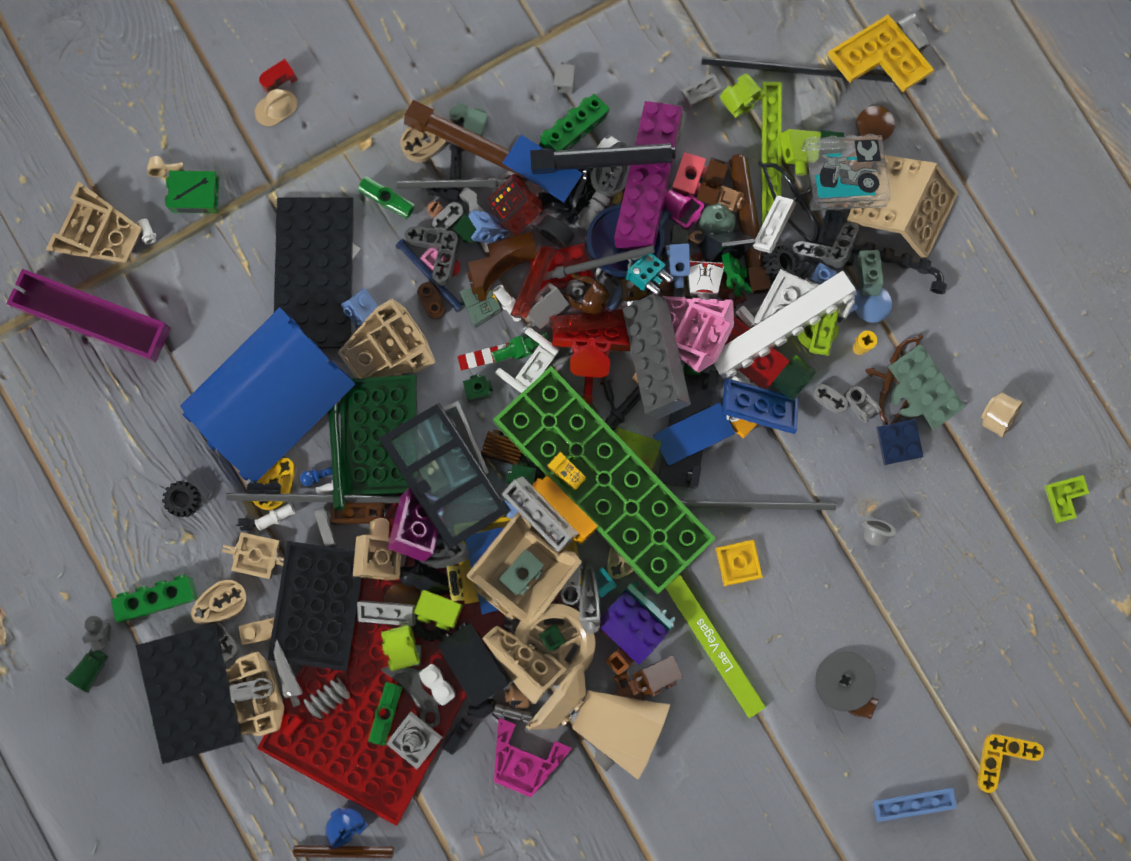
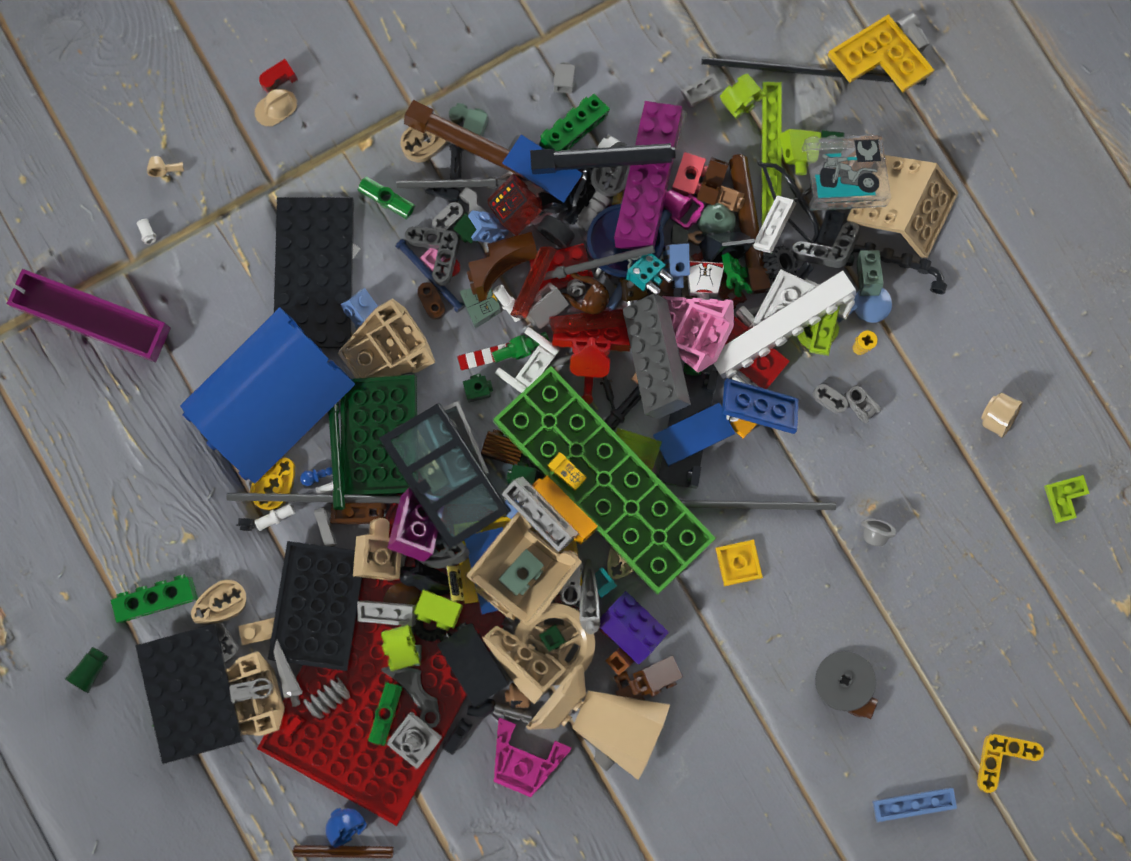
tan wedge [46,181,142,263] -> none
dark grey hips [82,615,111,651] -> none
black tyre [162,481,201,517] -> none
green brick [165,171,219,214] -> none
tan plate [222,532,284,579] -> none
black piece [247,483,281,494] -> none
white brick [419,664,457,705] -> none
nougat hinge [427,201,443,217] -> none
teal plate [619,582,675,631] -> none
lime tile [665,574,766,719] -> none
clear green brick [771,355,817,400] -> none
medium blue brick [809,263,836,285] -> none
reddish brown dish [857,106,895,142] -> none
reddish brown piece [865,334,923,425] -> none
dark blue plate [876,419,924,465] -> none
sand green plate [888,344,965,430] -> none

